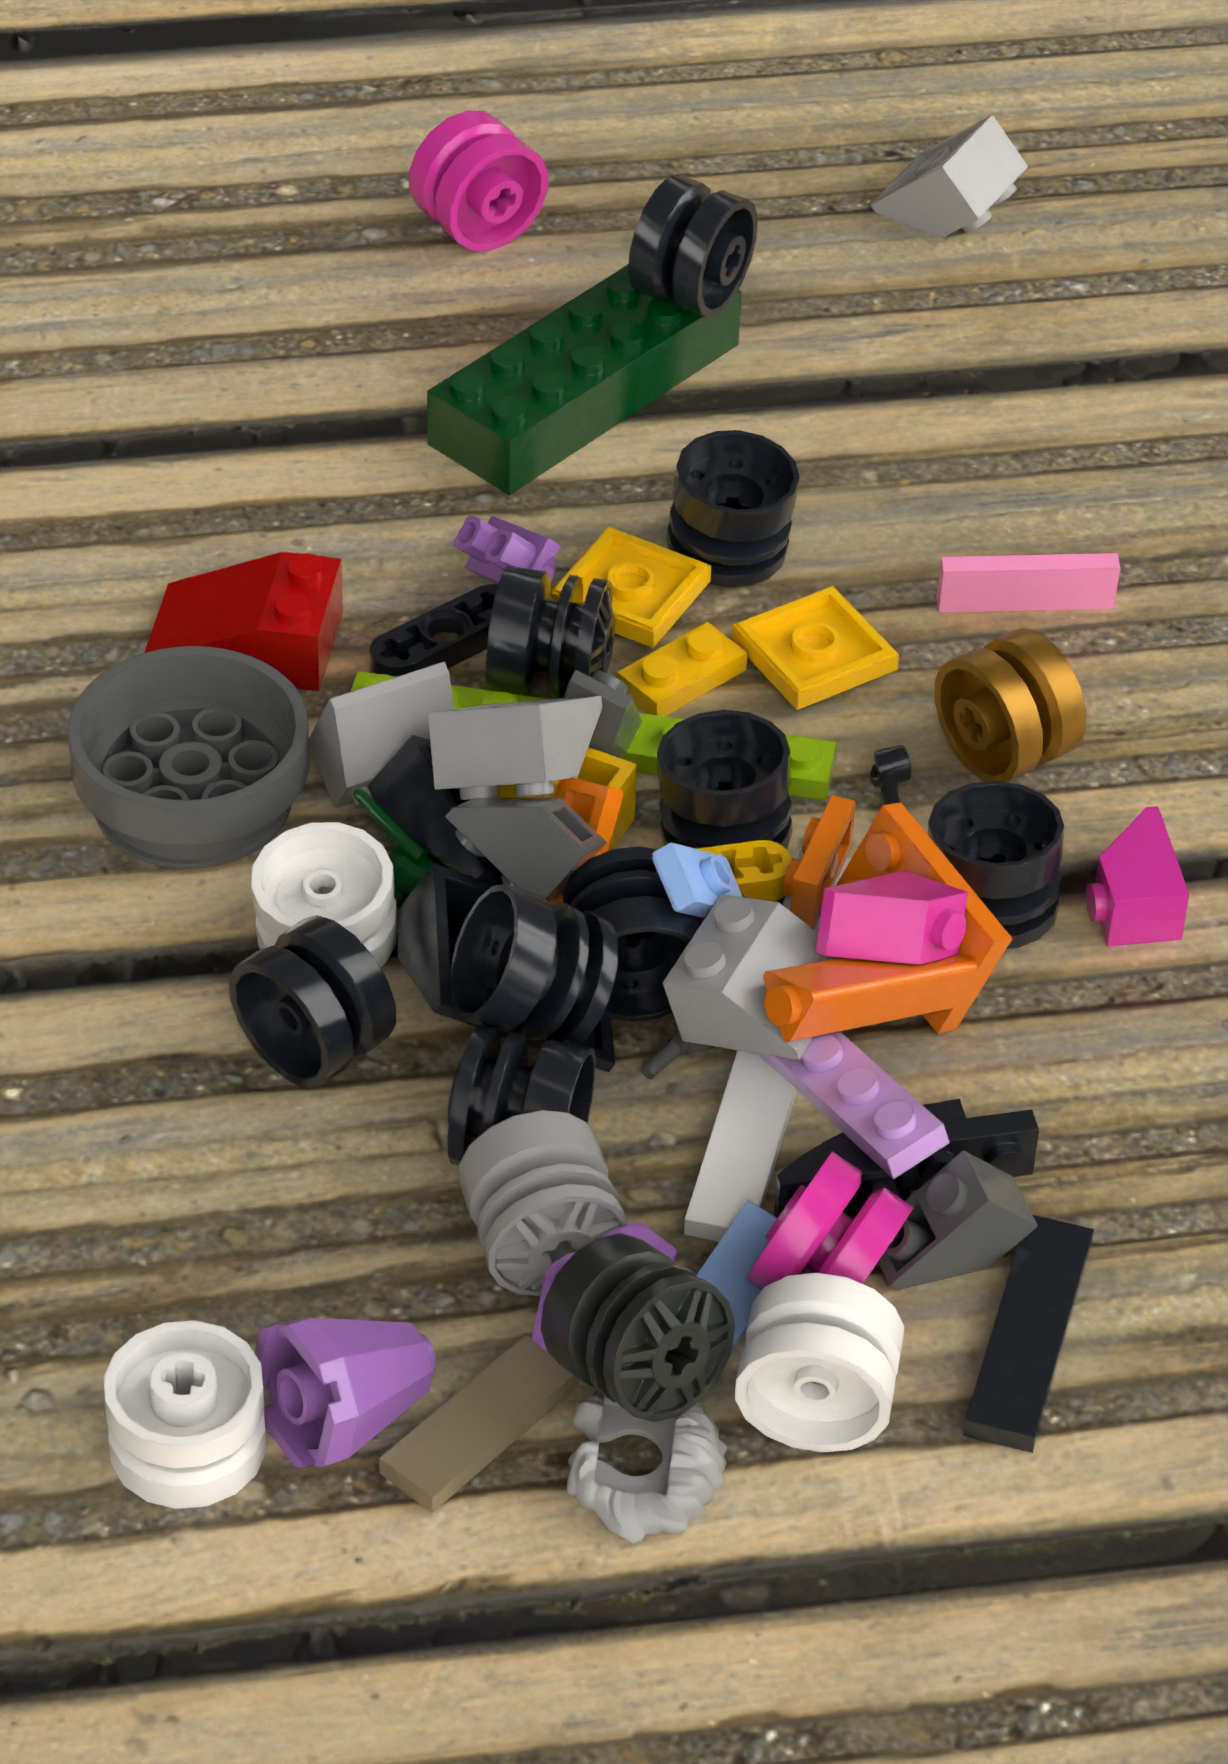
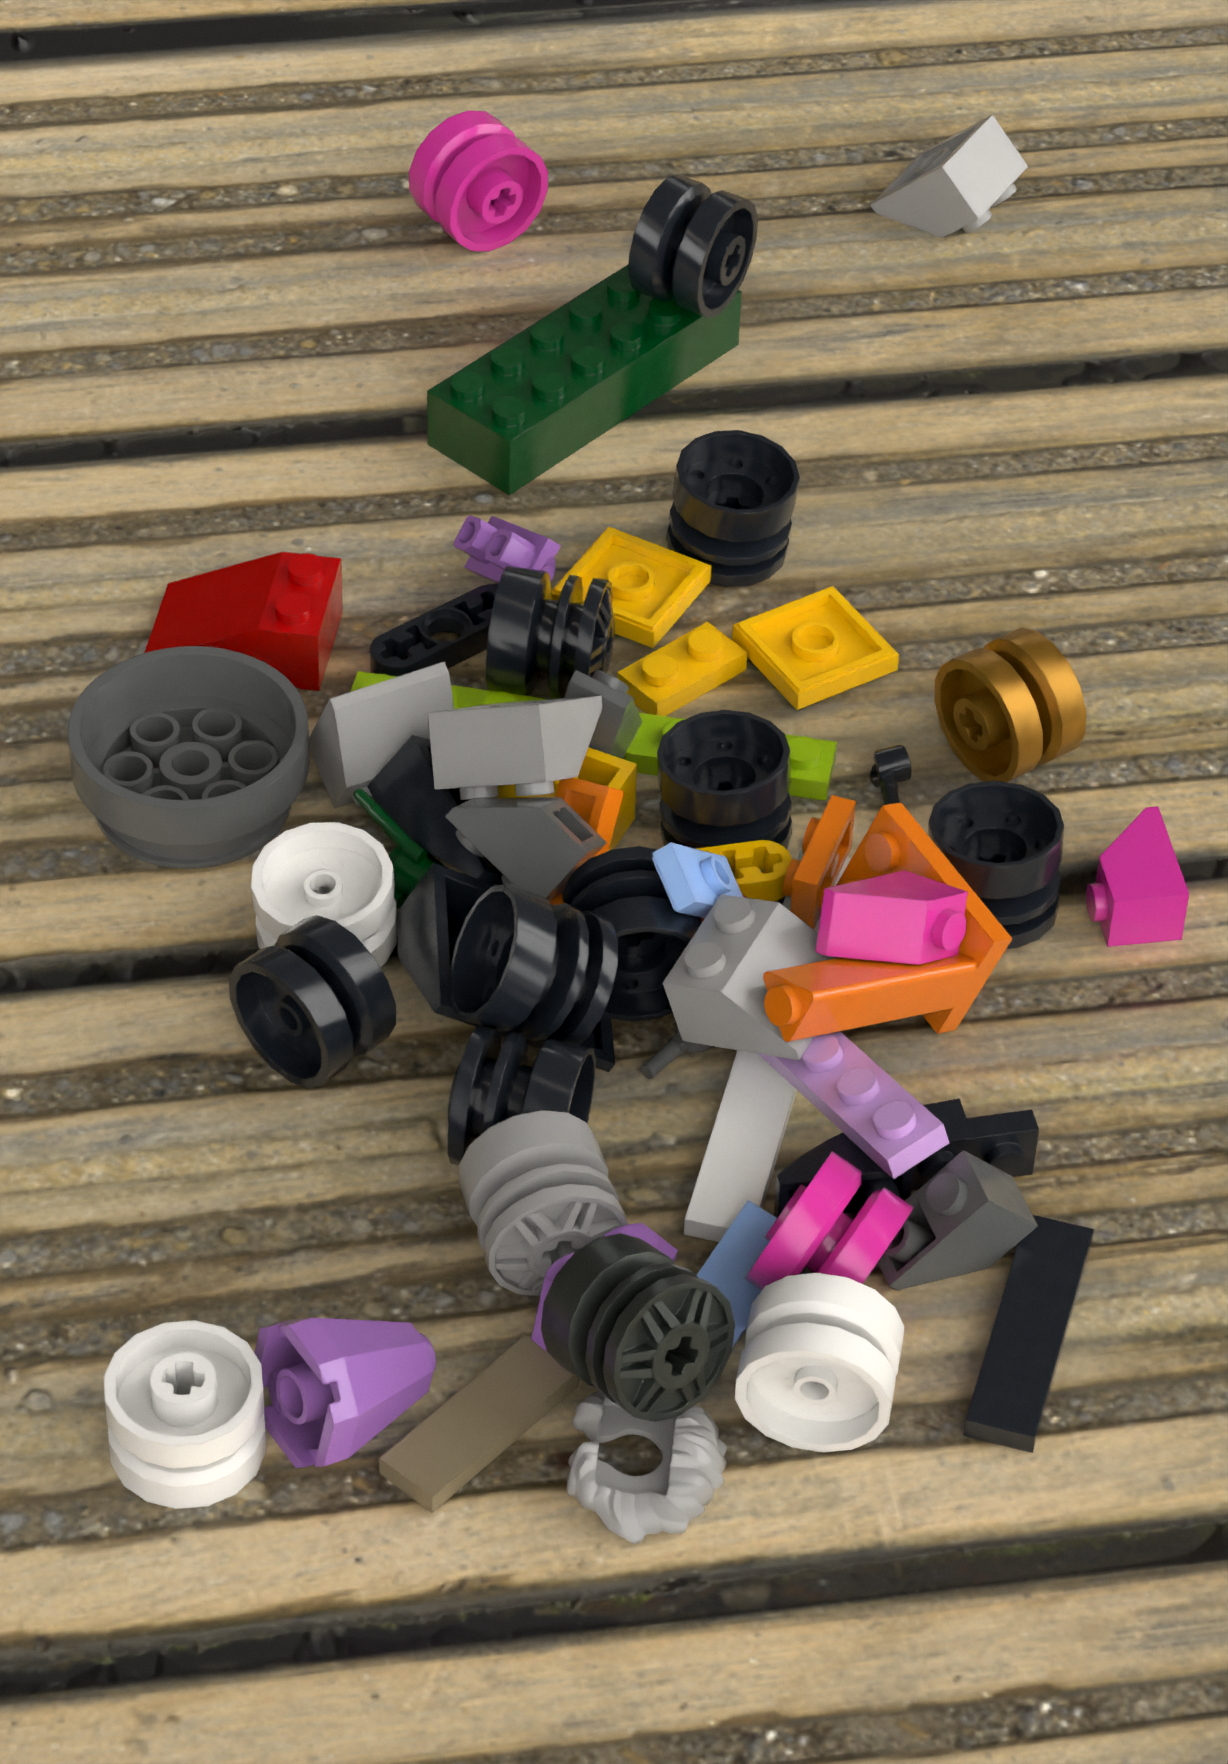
bright pink tile [936,553,1121,613] -> none

